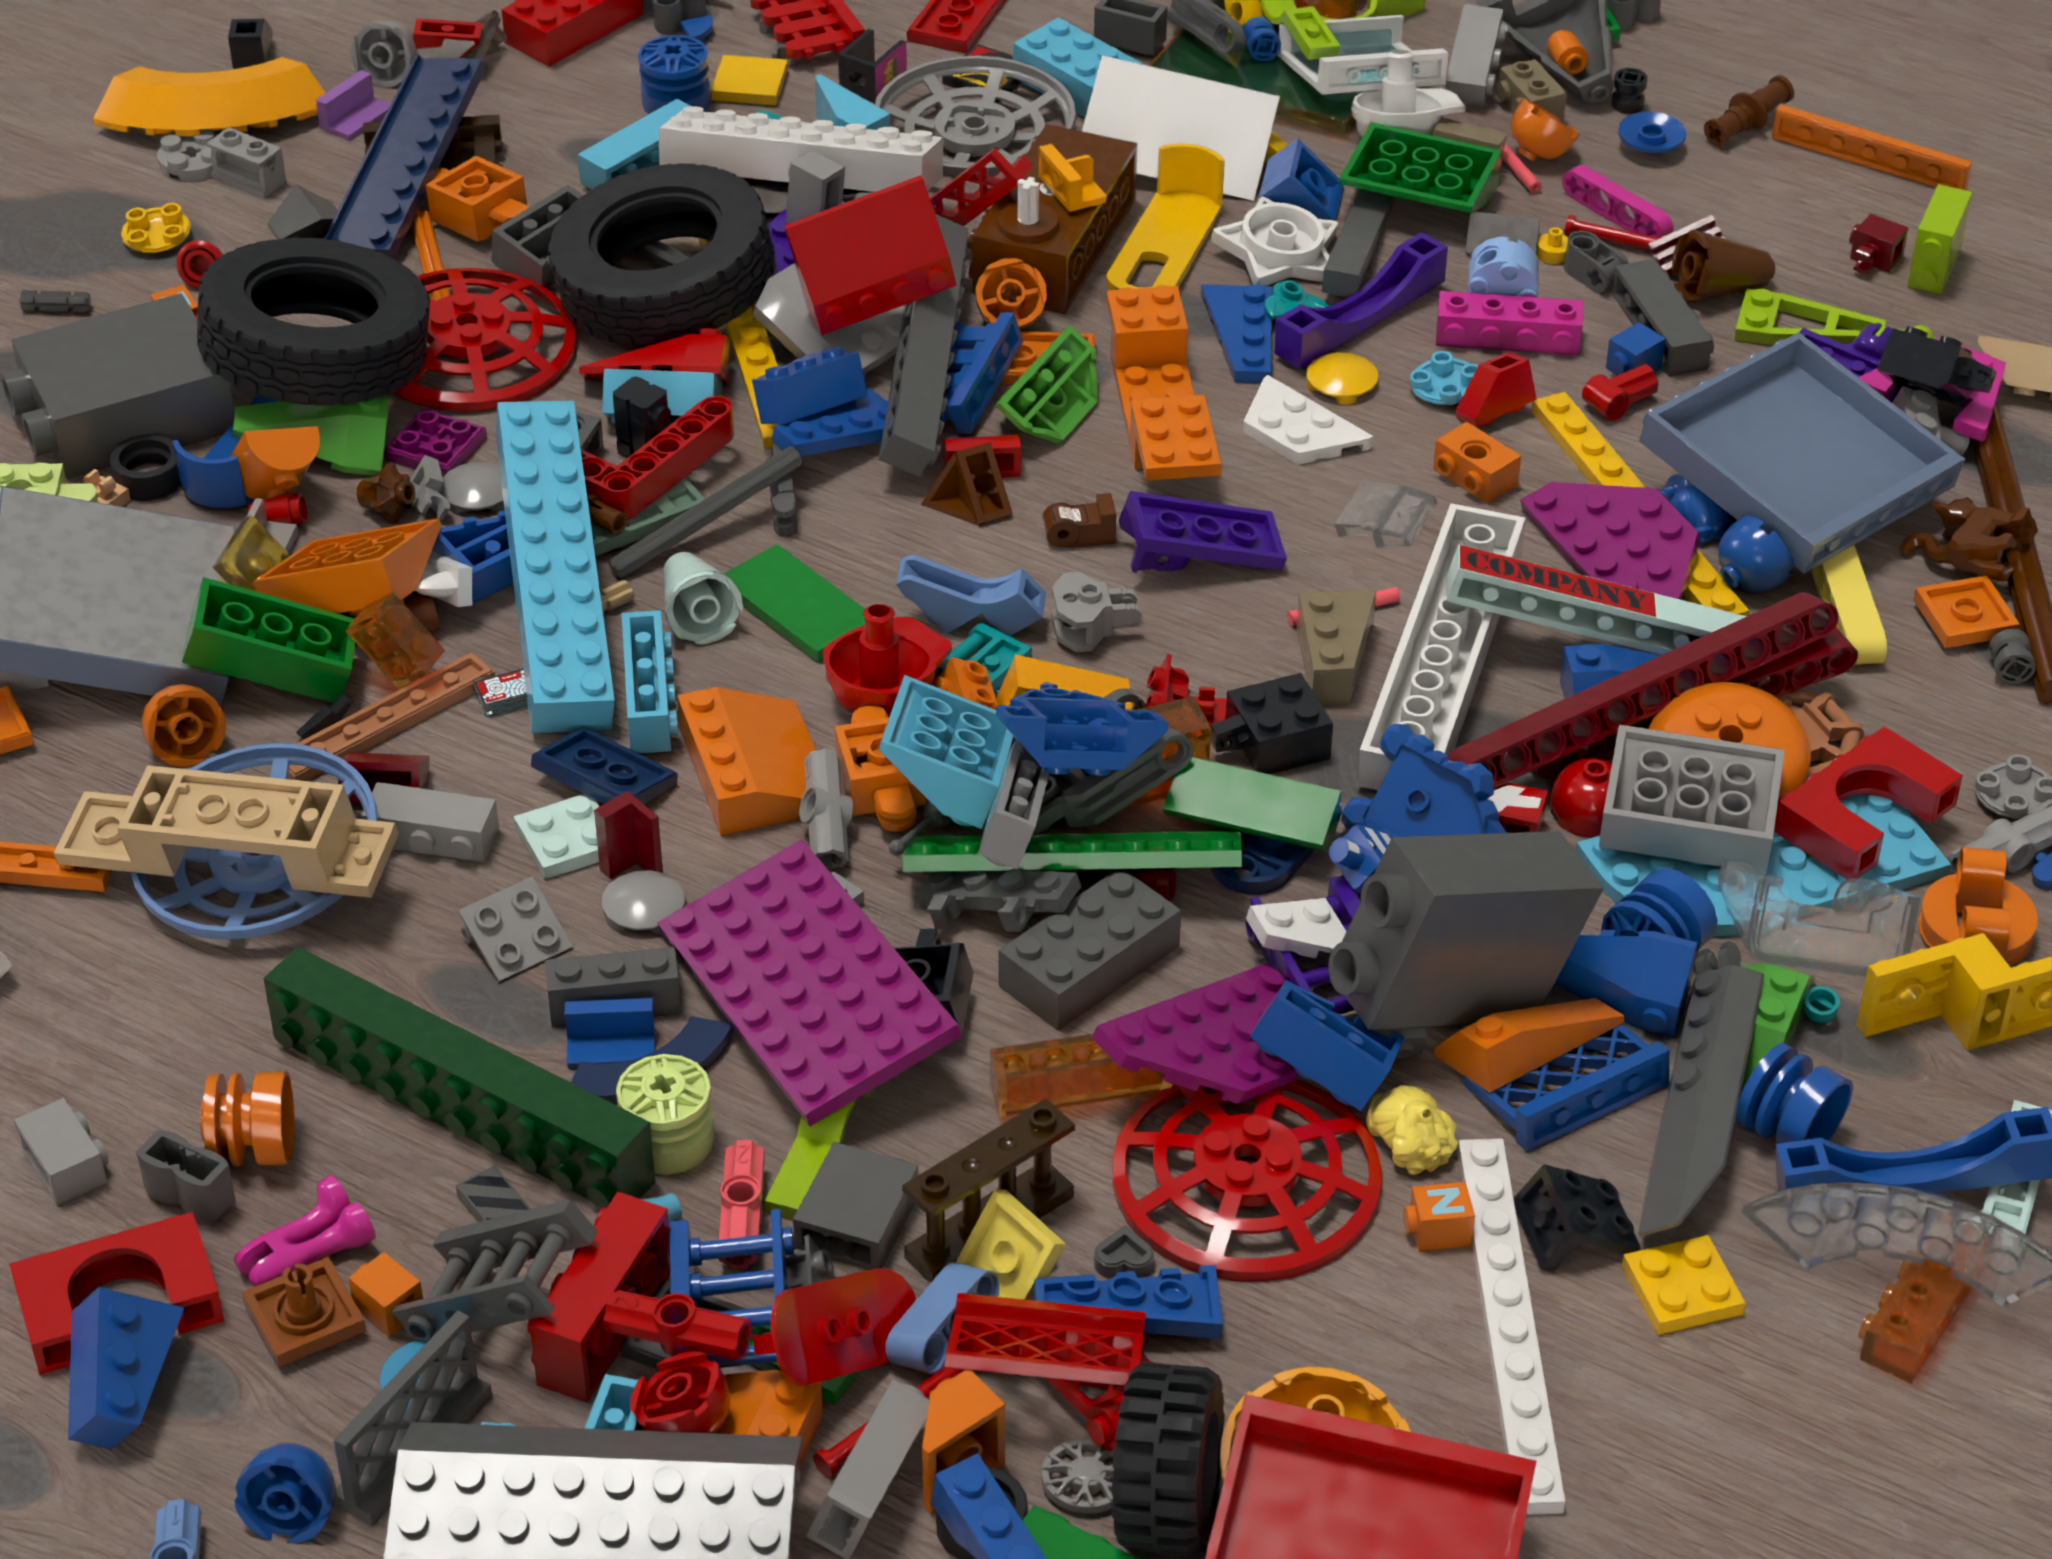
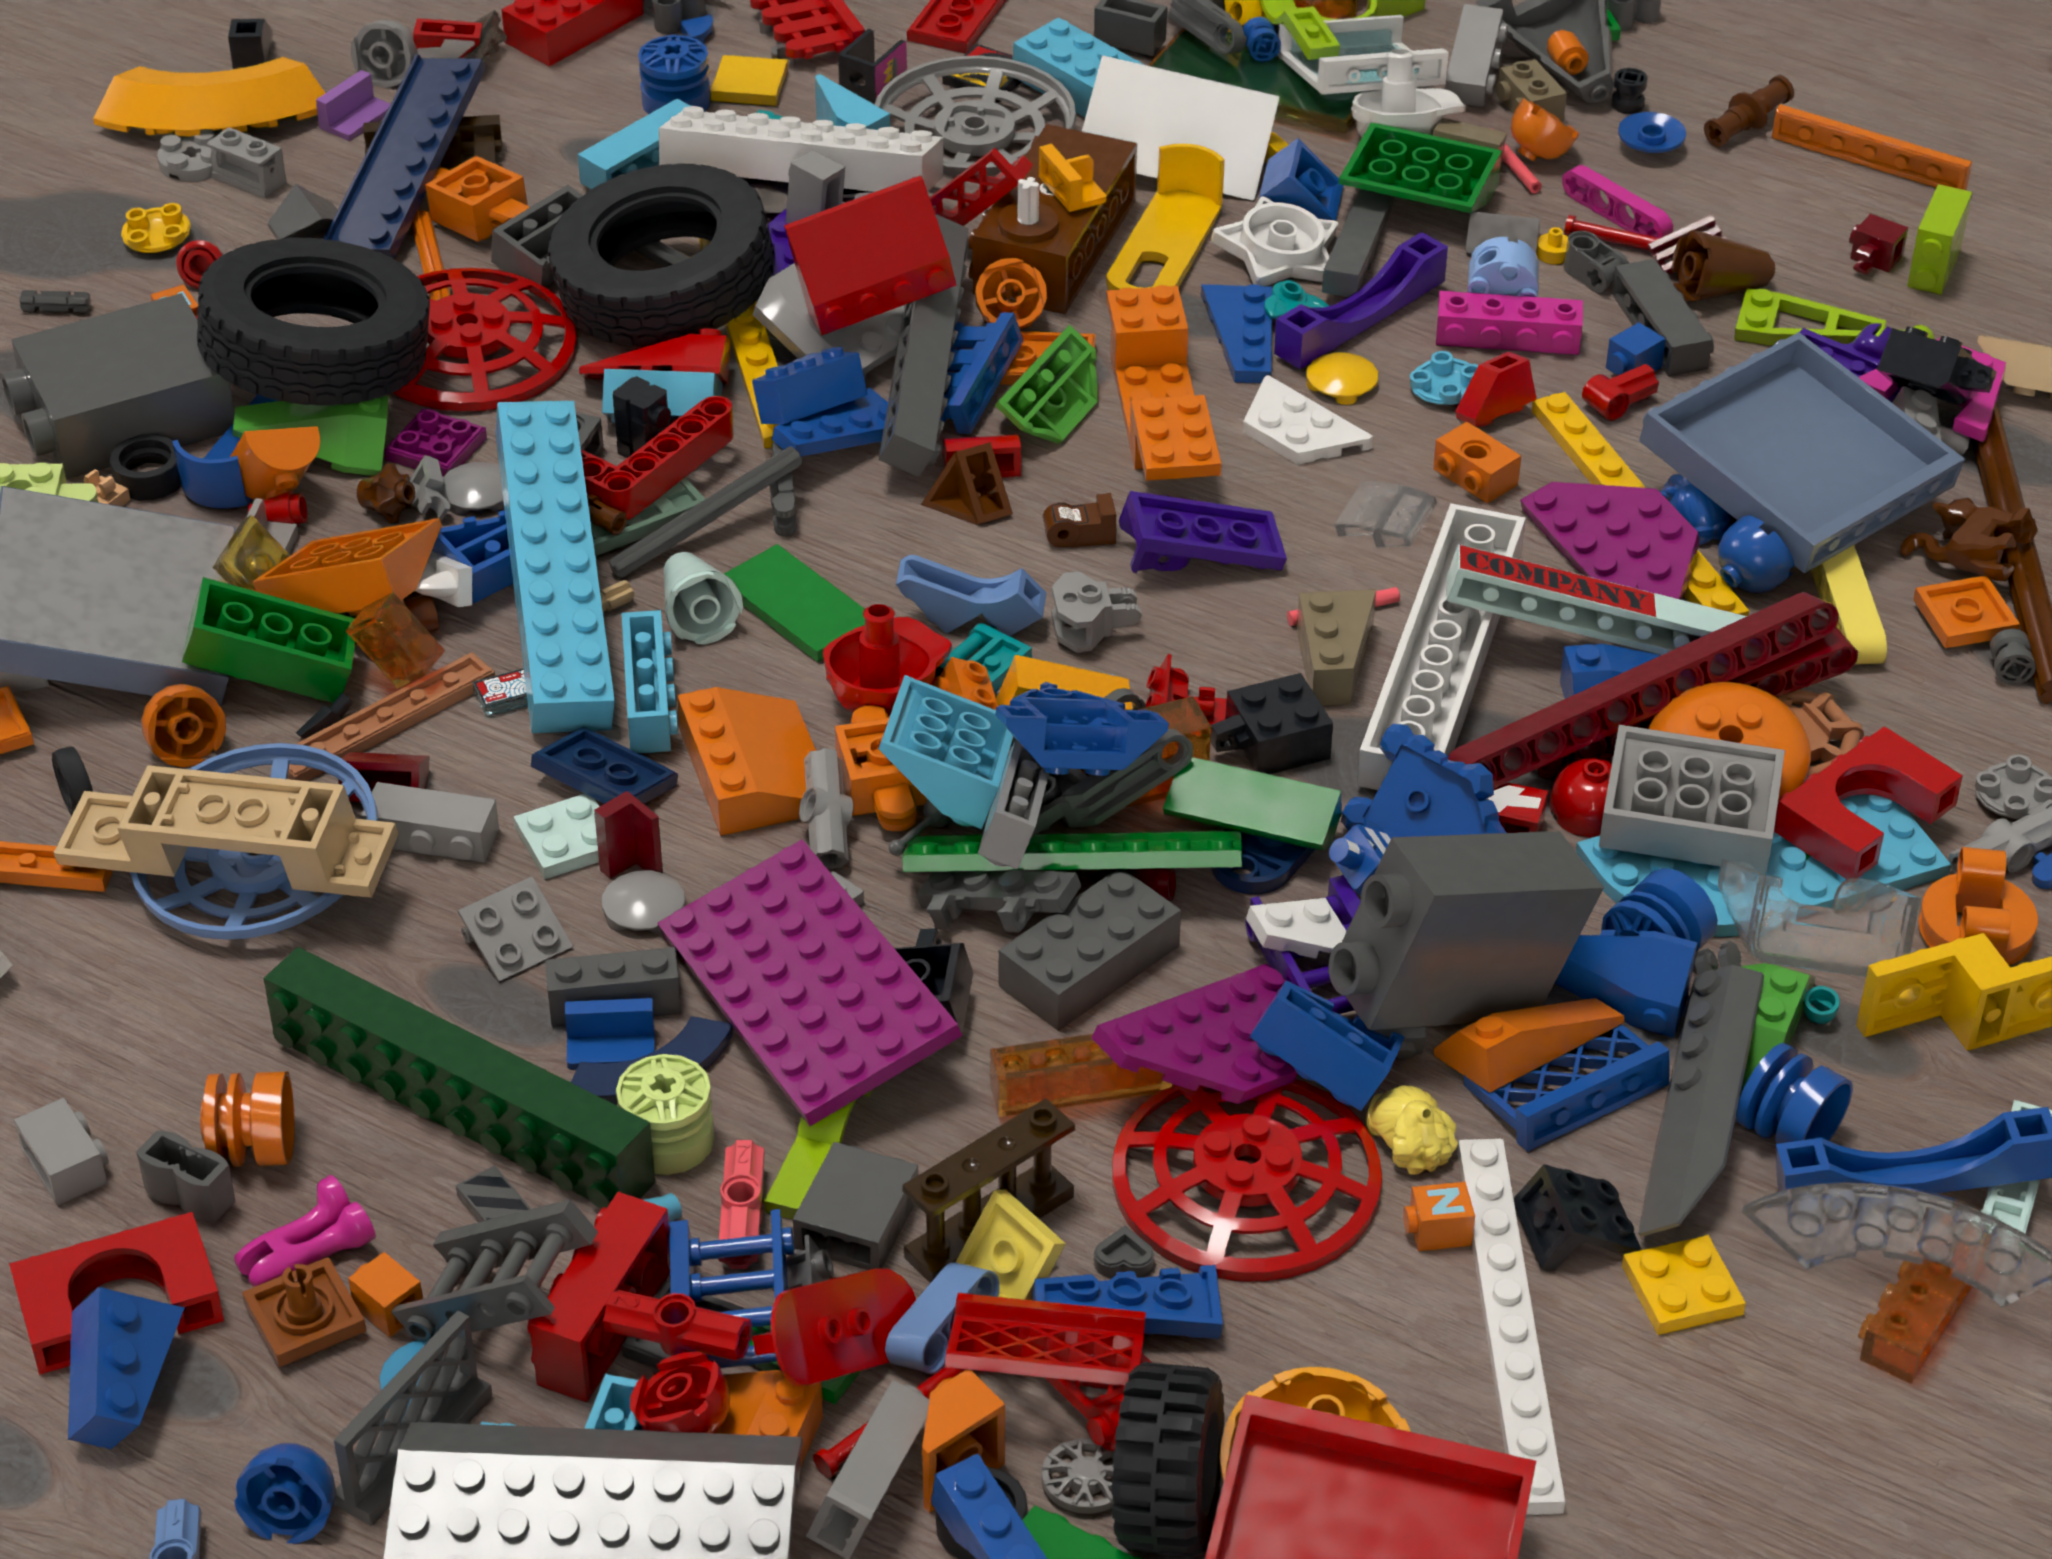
none -> black tyre [52,746,93,816]

